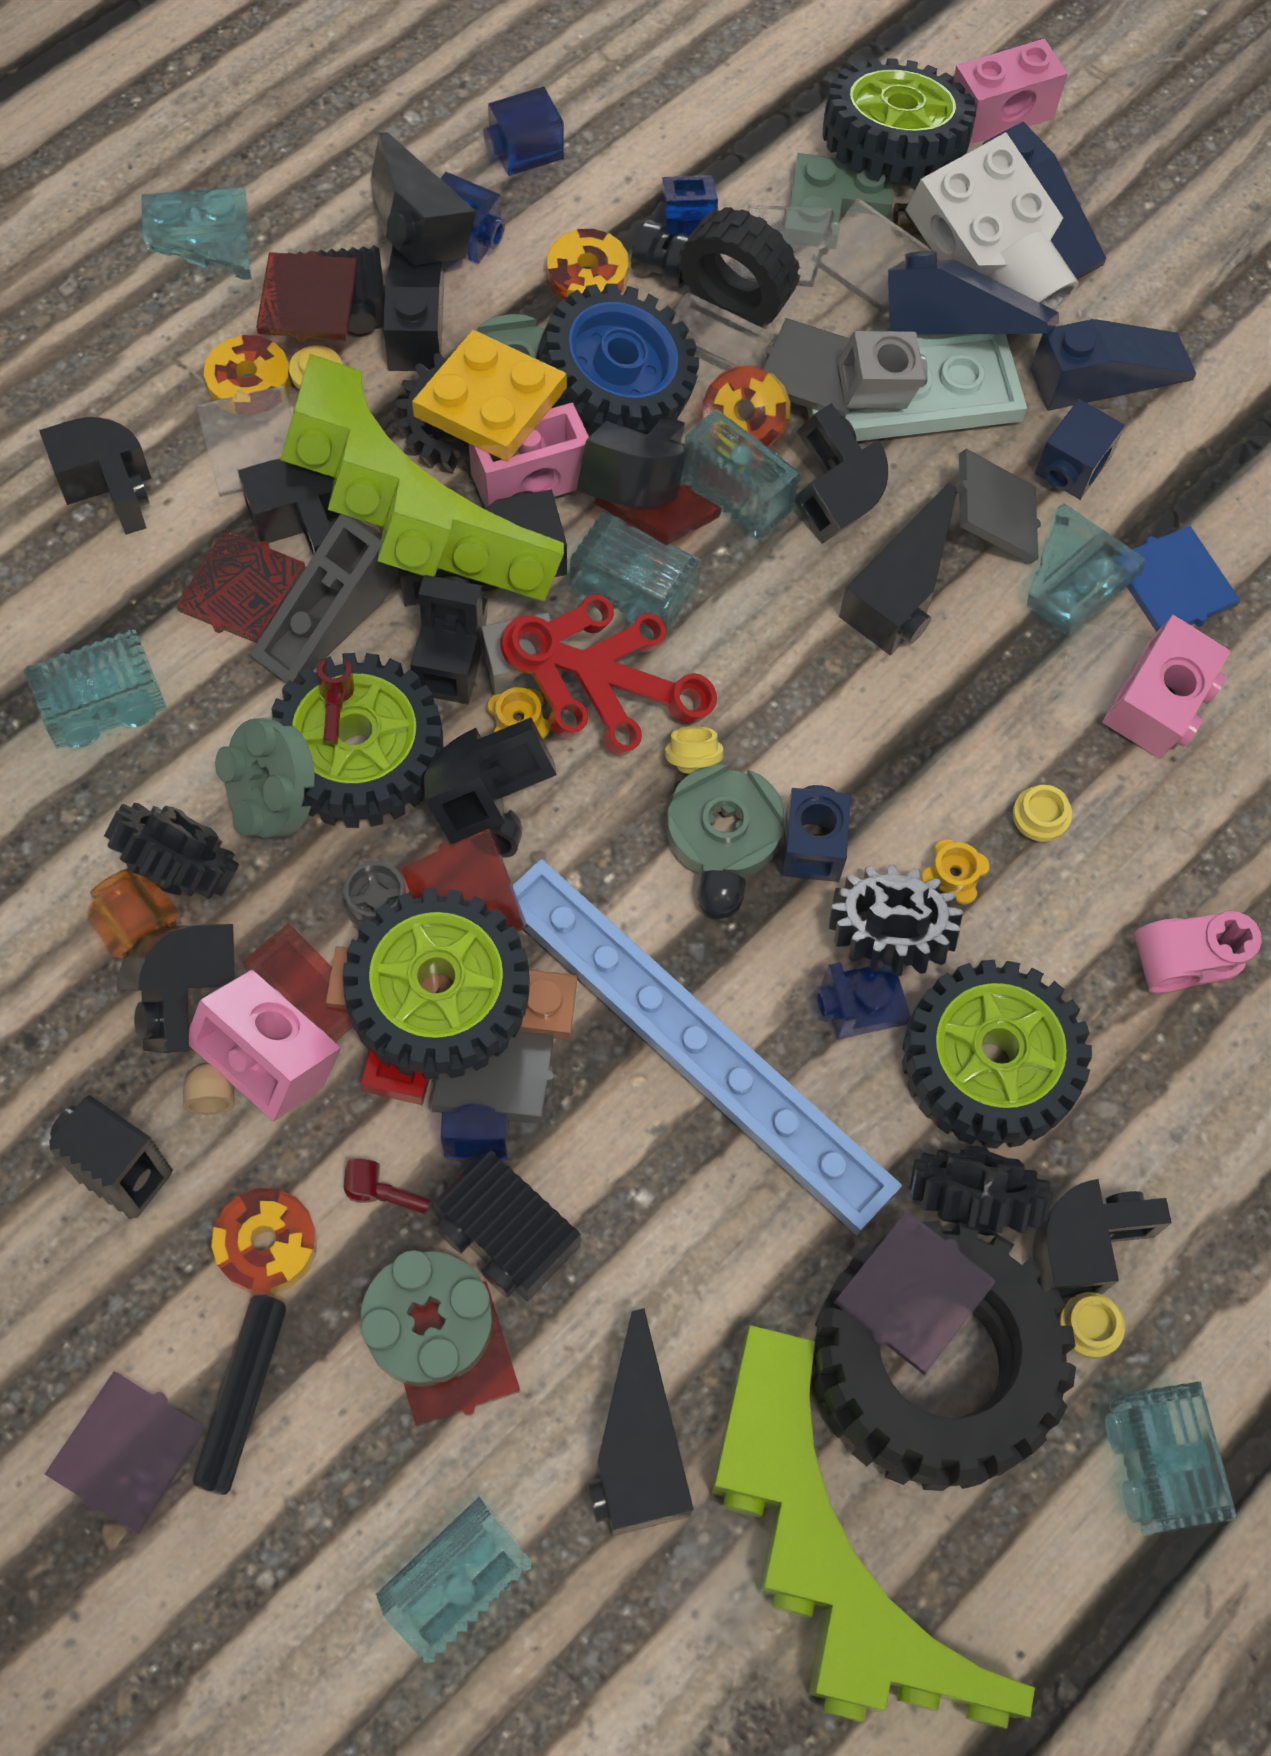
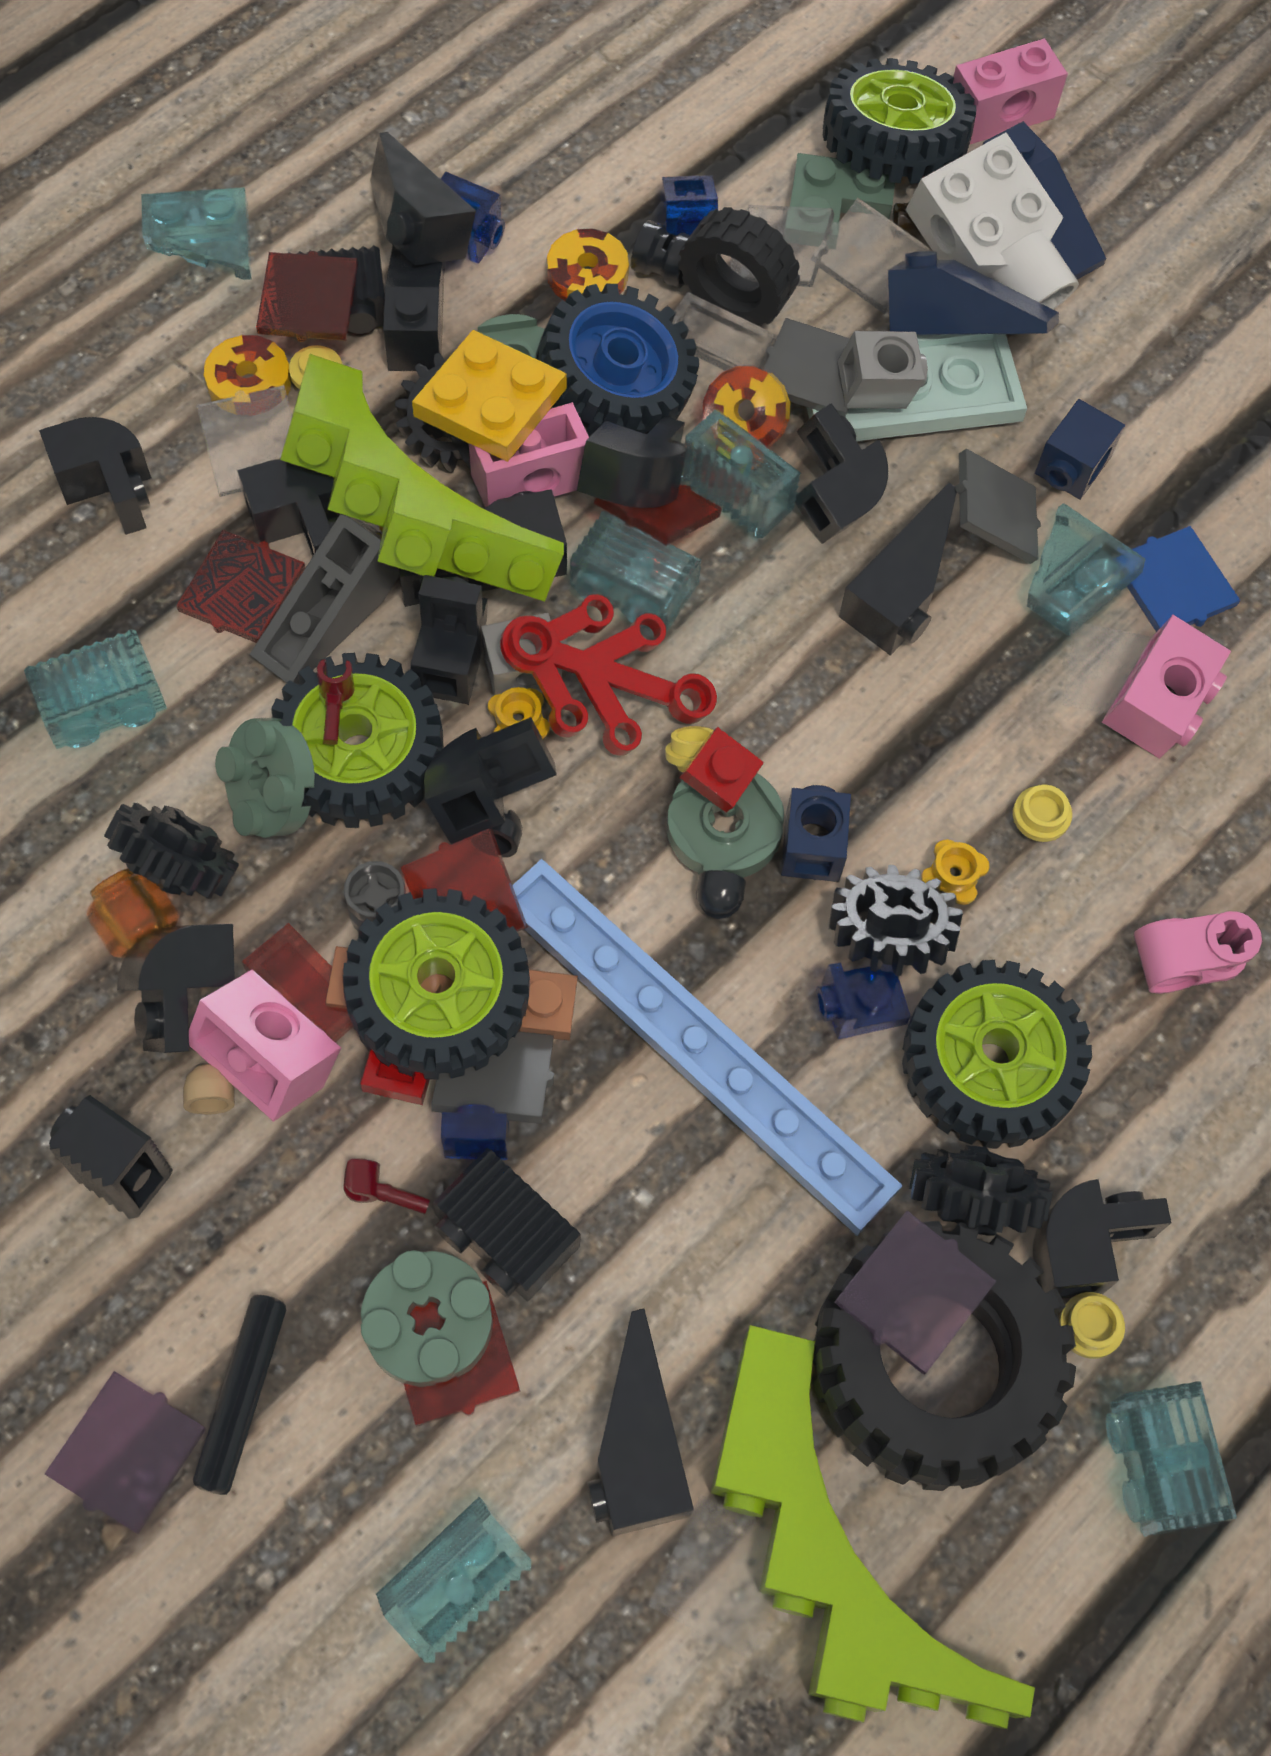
clear red piece [211,1188,318,1294] -> none
clear blue brick [483,86,564,176] -> none
dark blue slope [1030,319,1196,411] -> none
none -> red plate [679,727,764,813]

